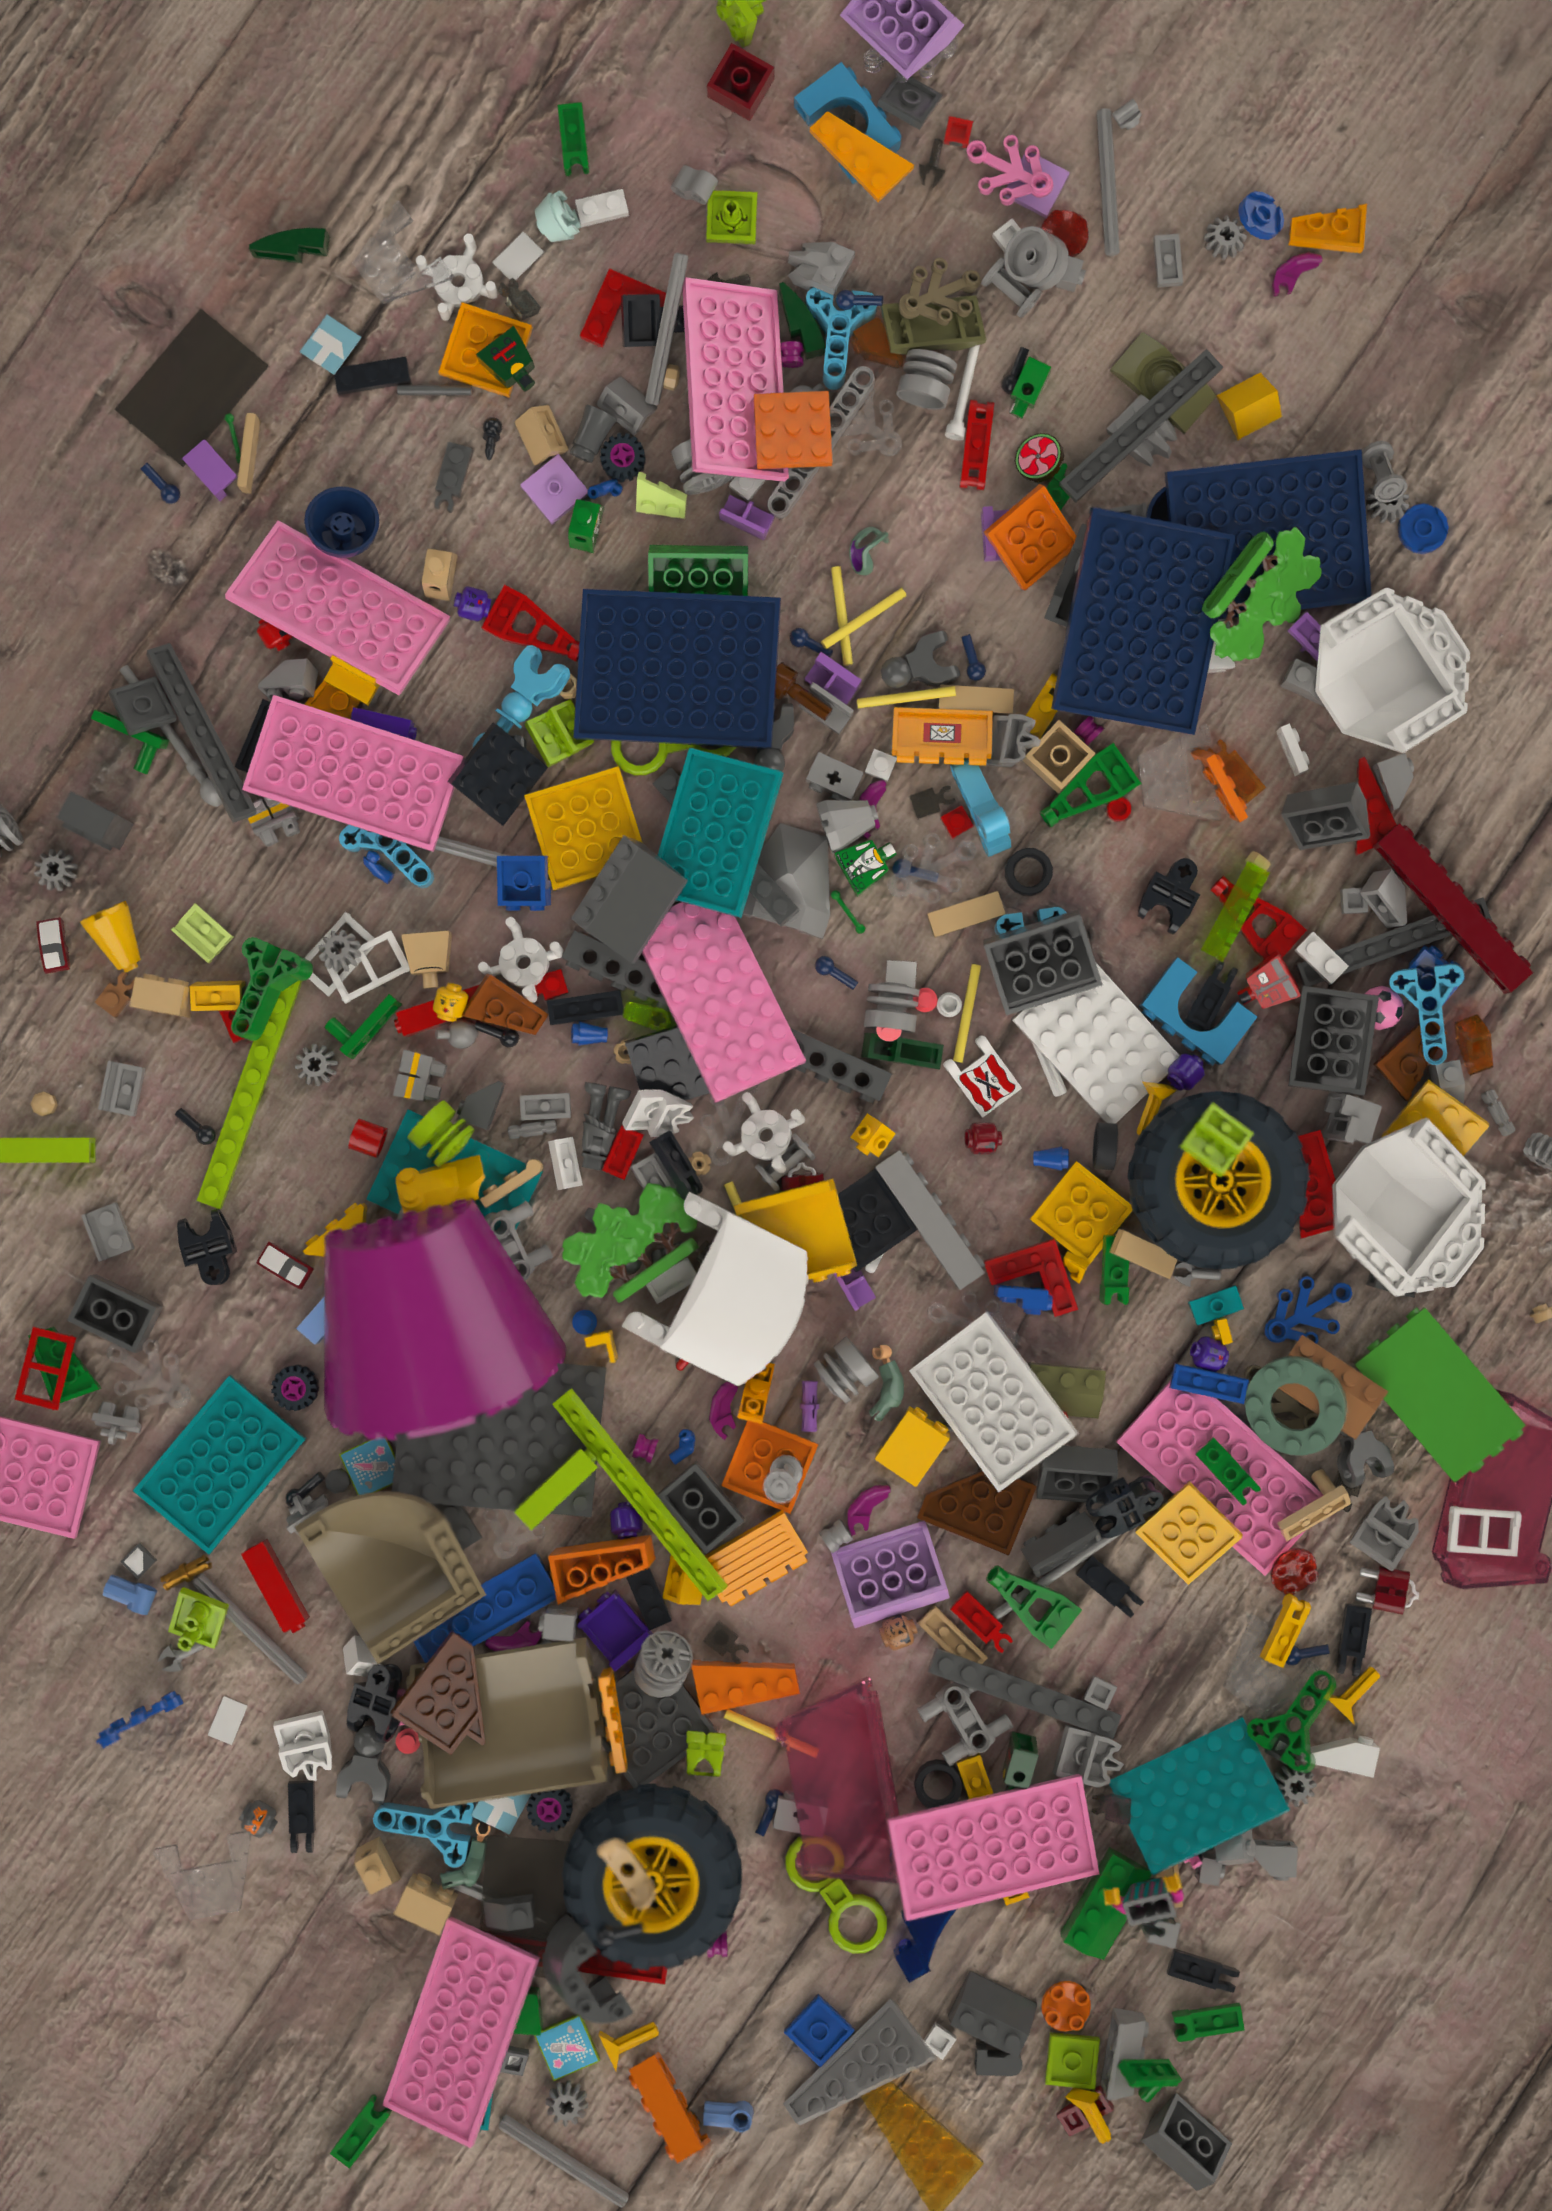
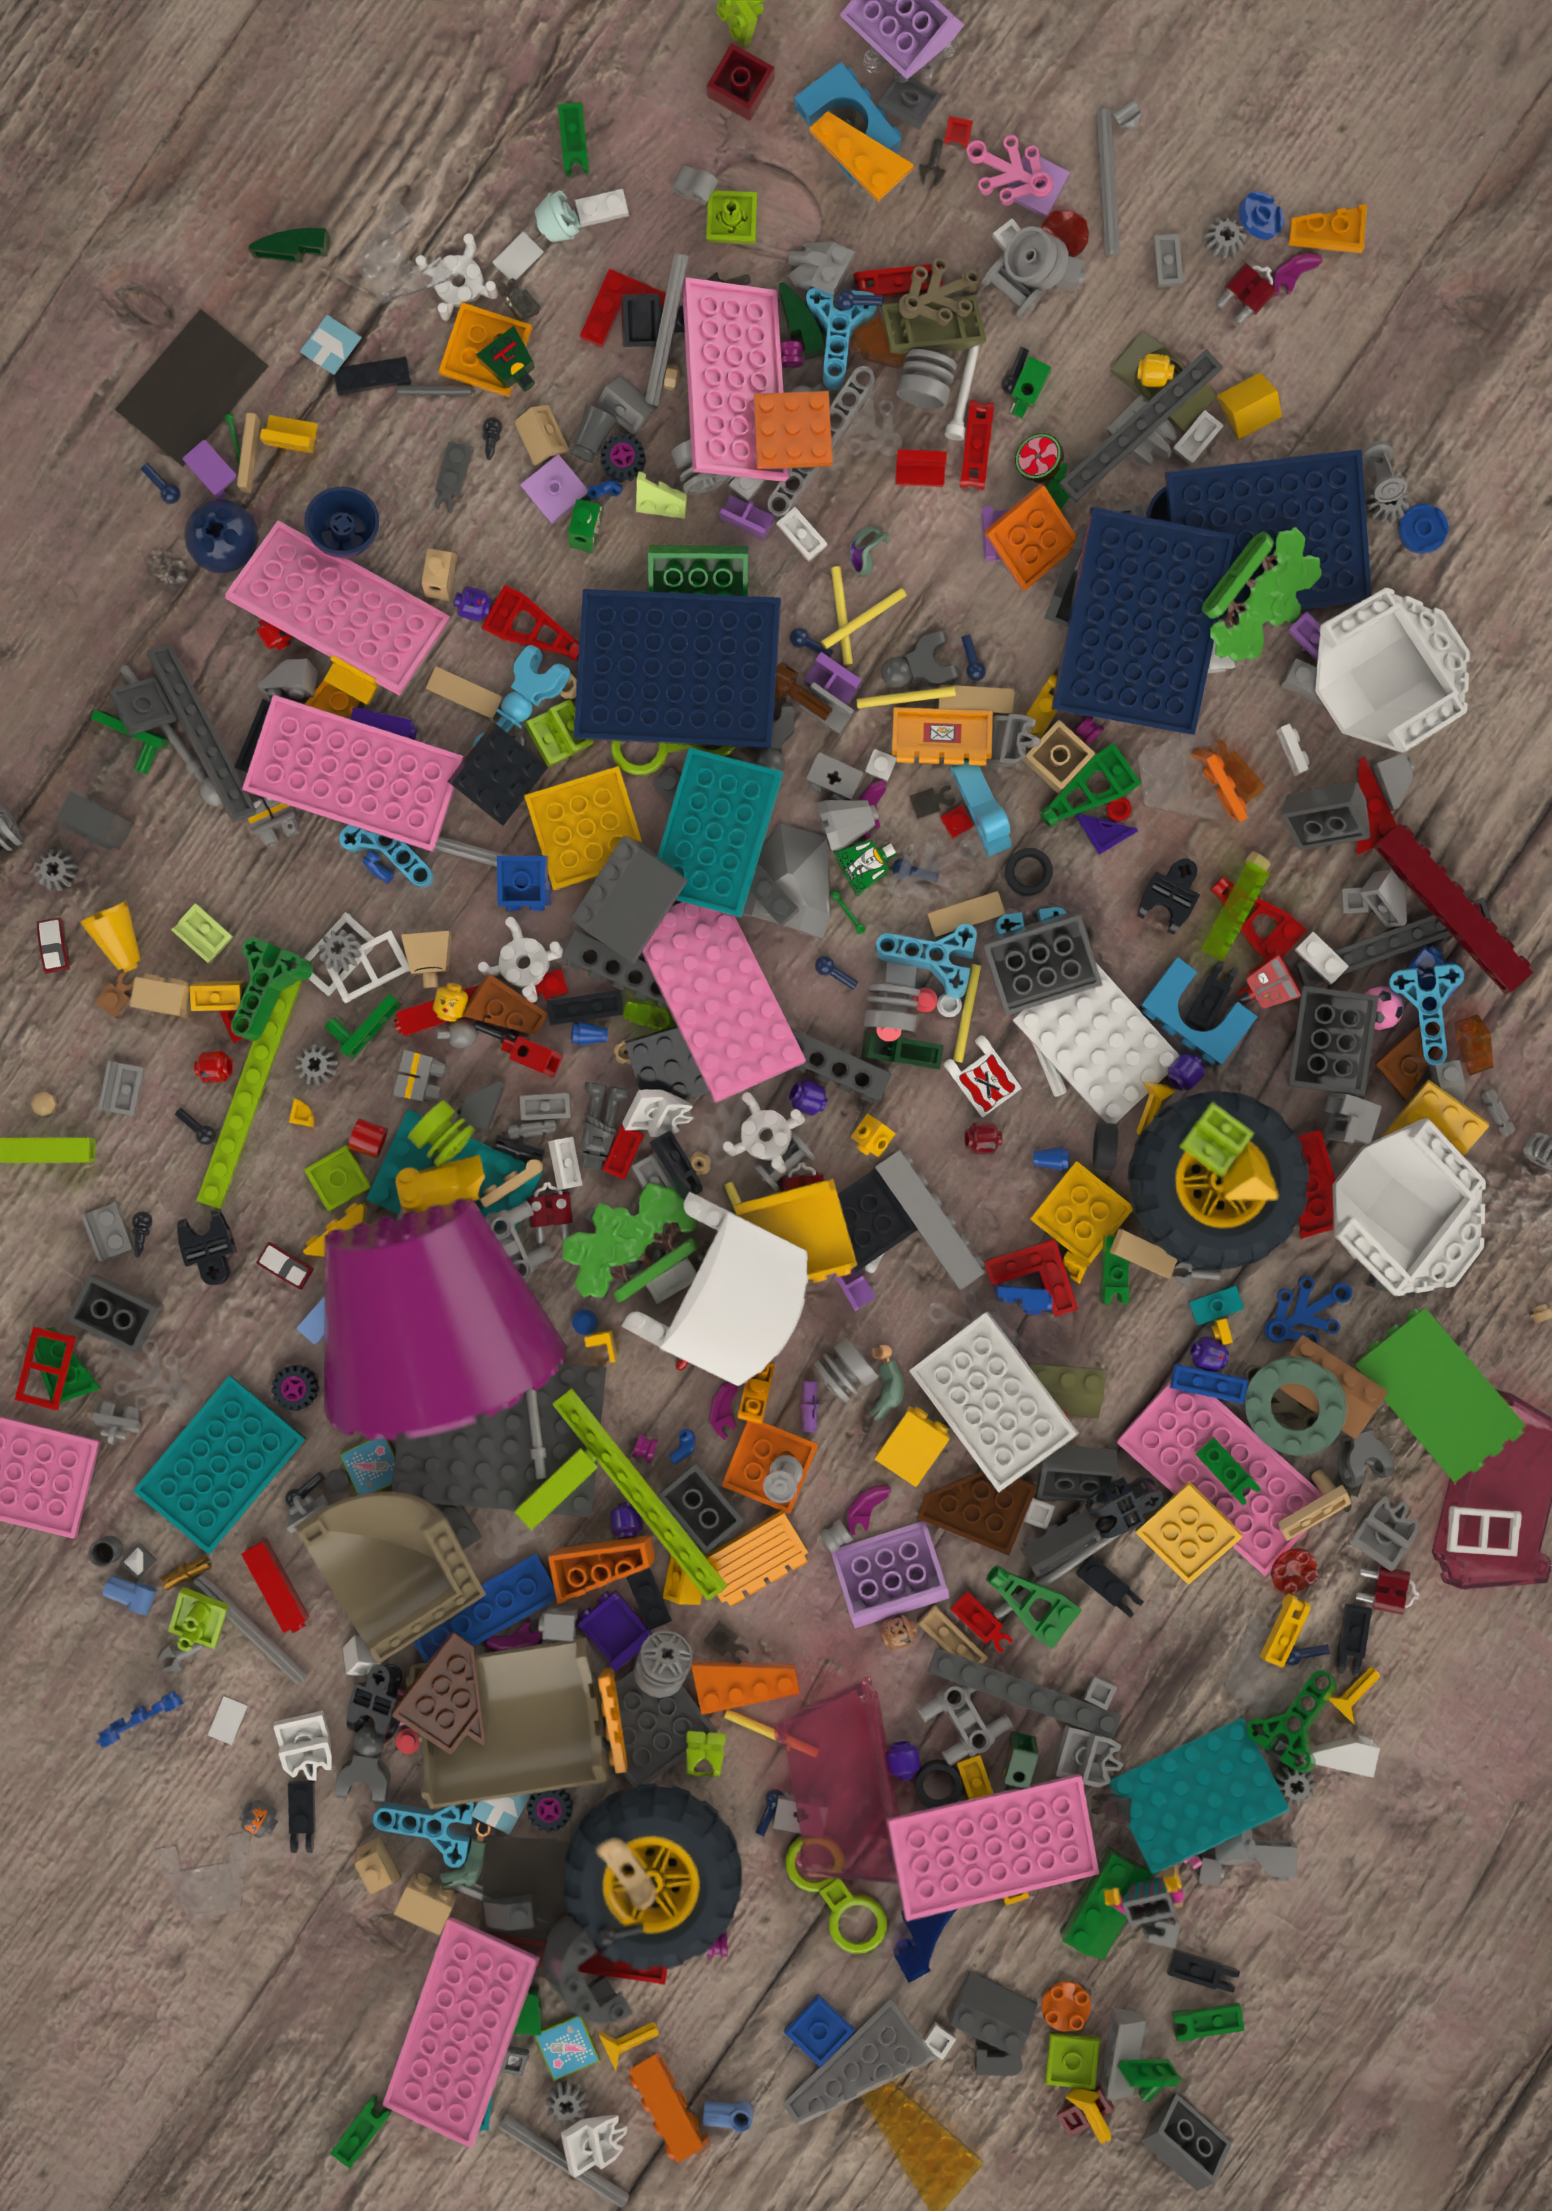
none -> dark grey piece [88,1536,123,1567]
none -> black bar [132,1211,153,1258]
none -> dark blue piece [184,499,258,573]
none -> red head [194,1051,233,1084]
none -> yellow panel [260,415,318,454]
none -> yellow tile [289,1098,315,1128]
none -> lime tile [304,1144,372,1212]
none -> tan tile [425,666,503,721]
none -> black pin [493,1135,545,1161]
none -> red torso [501,1036,564,1078]
none -> light grey bar [526,1387,546,1479]
none -> dark red piece [527,1182,573,1243]
none -> white plate [561,2115,628,2178]
none -> white plate [776,507,827,562]
none -> dark purple head [789,1080,828,1116]
none -> red plate [853,264,943,297]
none -> medium azure beam [876,924,977,999]
none -> dark purple head [886,1741,921,1780]
none -> red panel [895,449,947,487]
none -> white tile [1023,1498,1055,1529]
none -> dark purple tile [1075,813,1138,855]
none -> yellow head [1137,353,1175,388]
none -> white plate [1172,410,1224,465]
none -> dark red piece [1216,263,1276,325]
none -> yellow slope [1222,1143,1277,1199]

